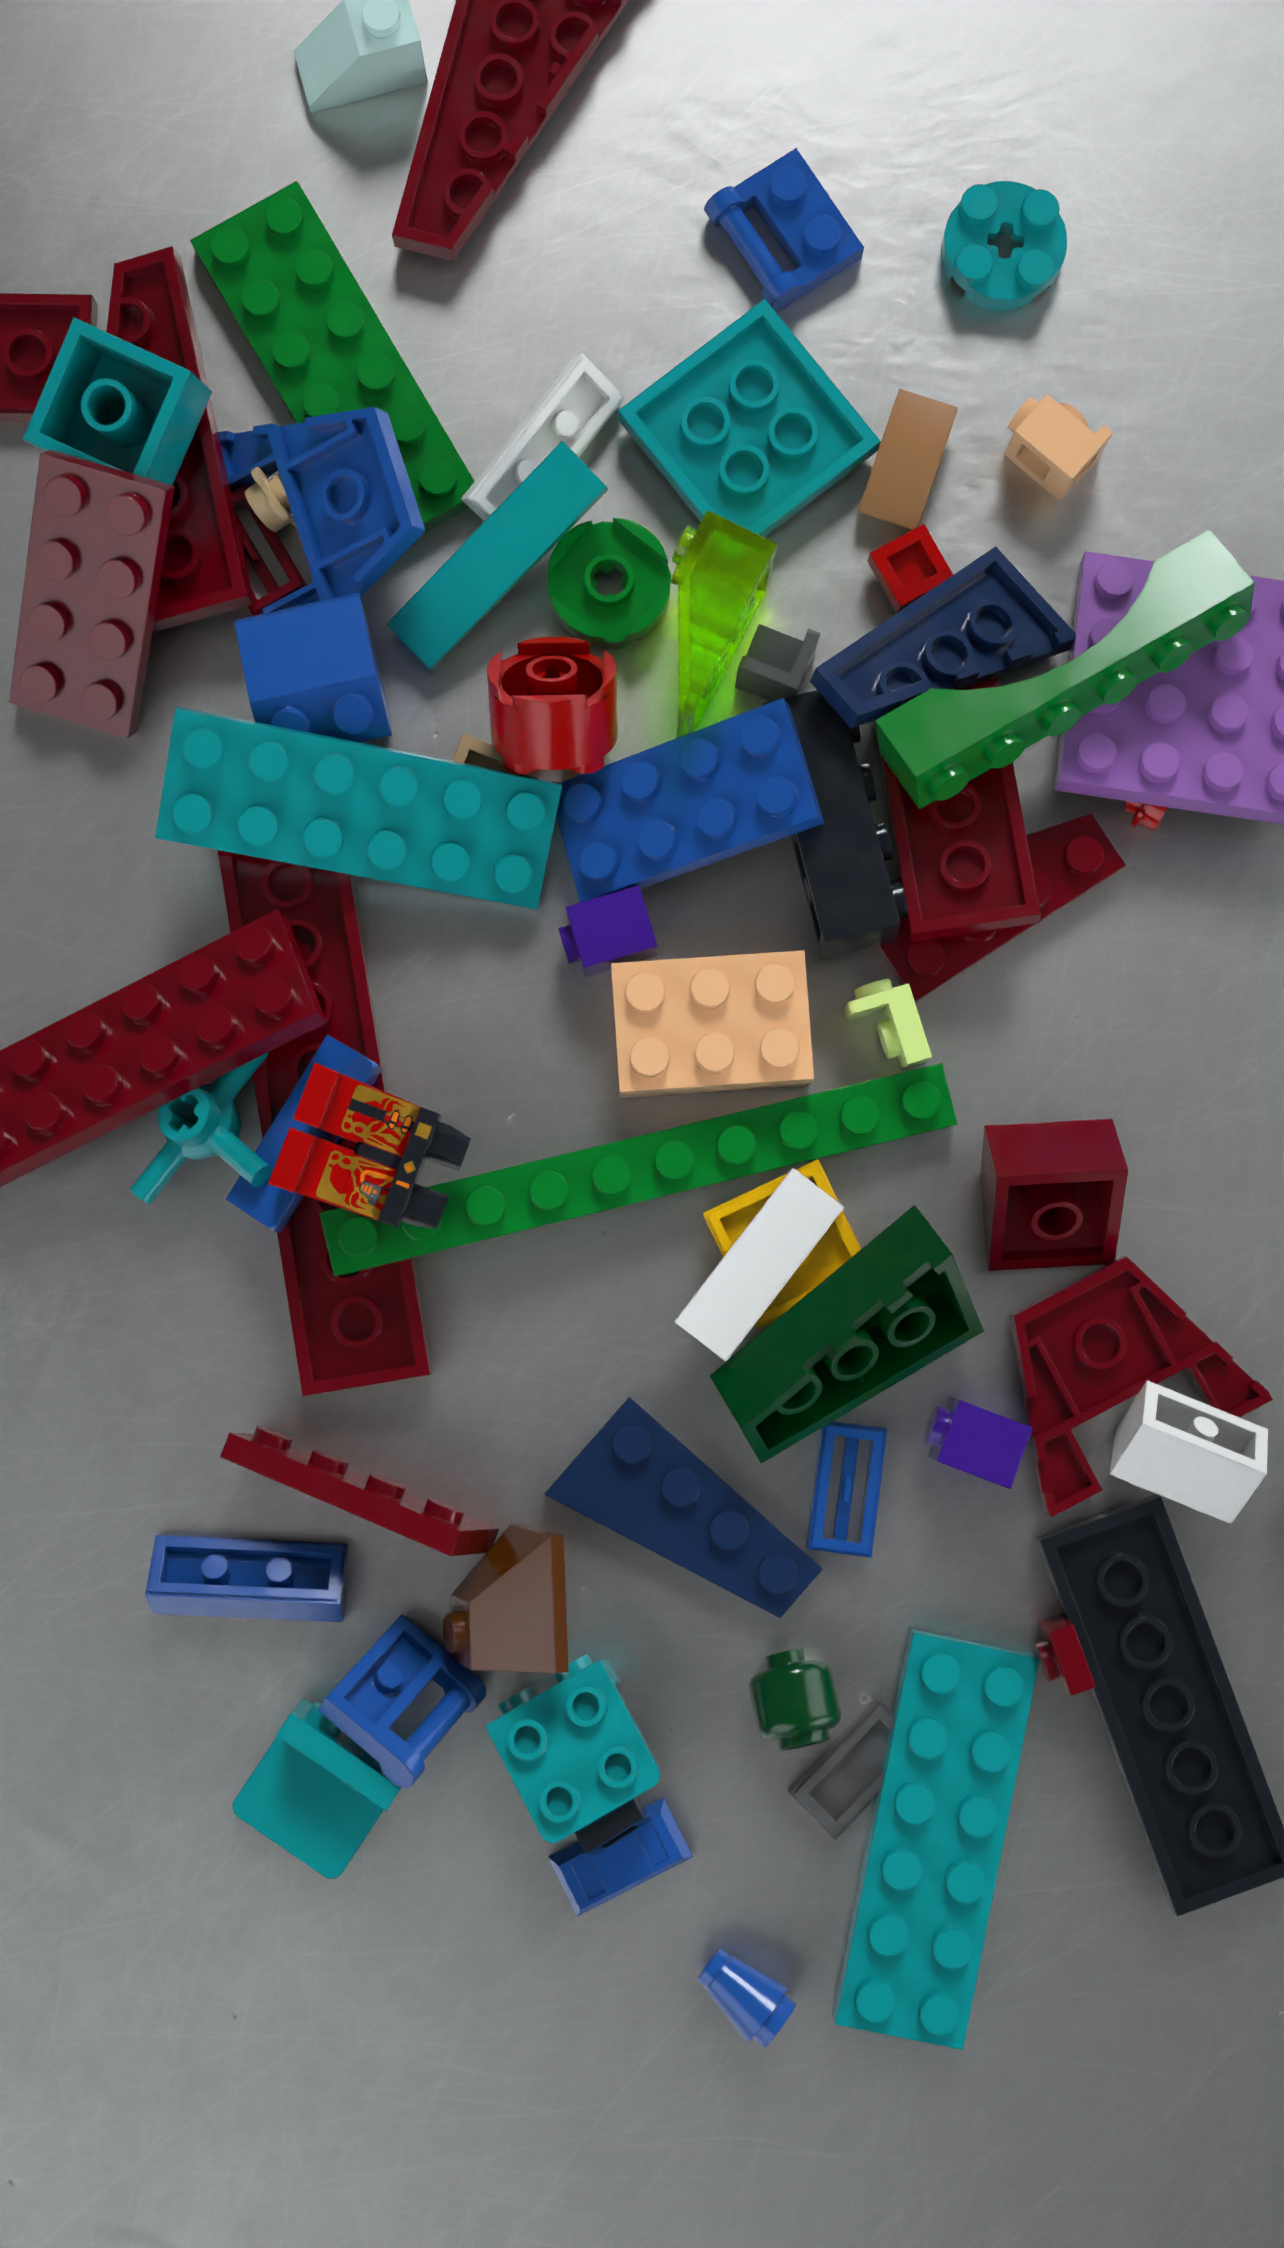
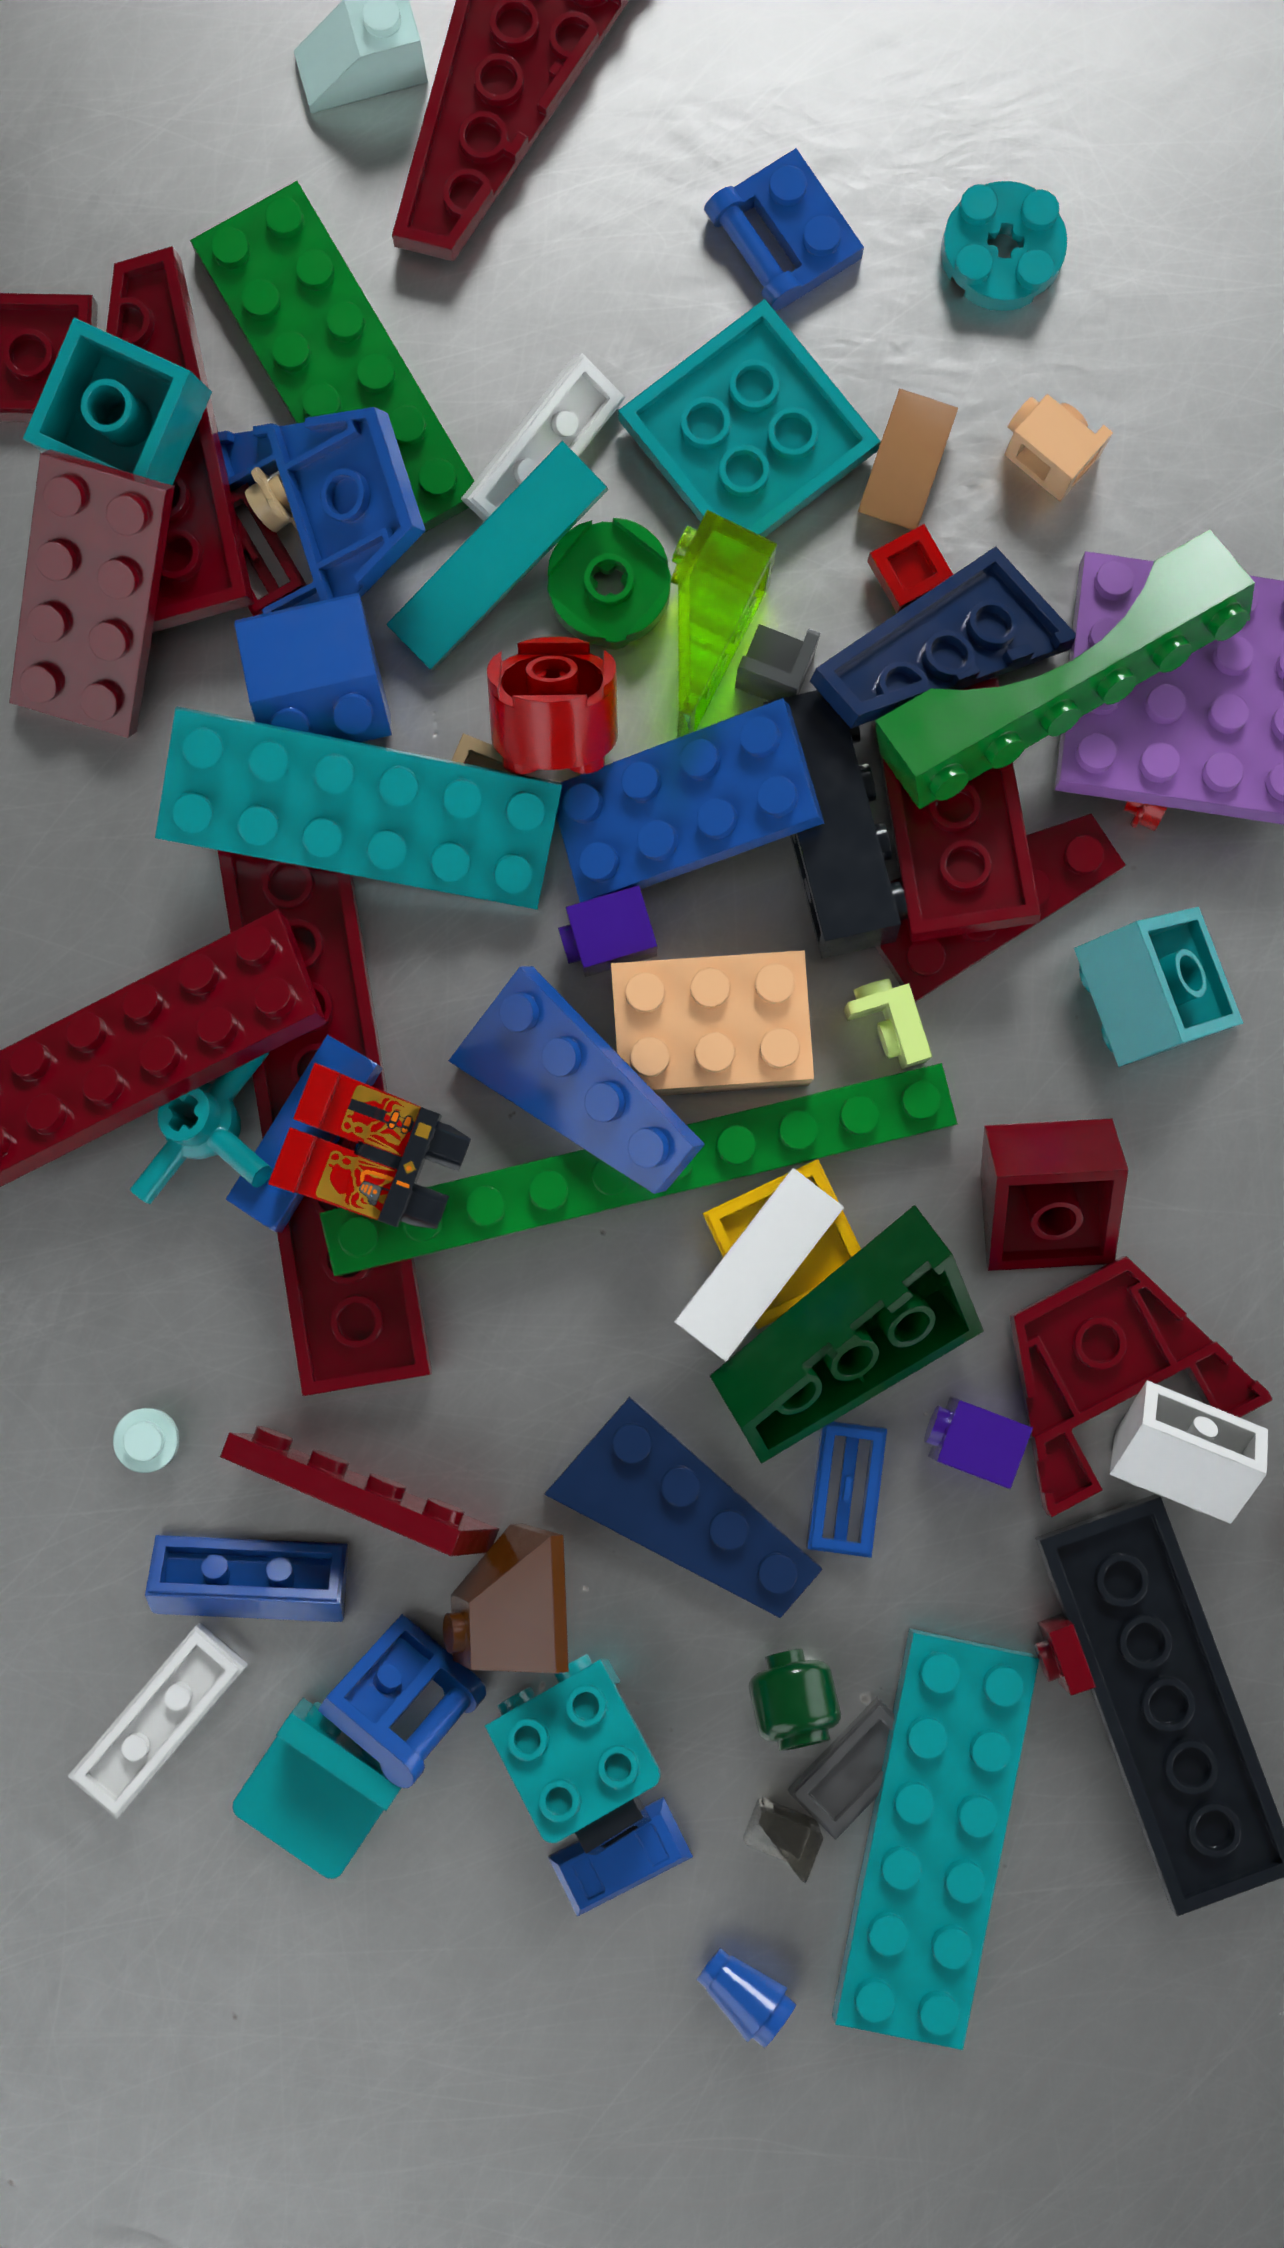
none -> white tile [68,1622,248,1819]
none -> light aqua plate [113,1408,179,1473]
none -> blue wing [448,966,705,1194]
none -> clear smoke slope [743,1797,823,1883]
none -> teal slope [1074,906,1243,1067]

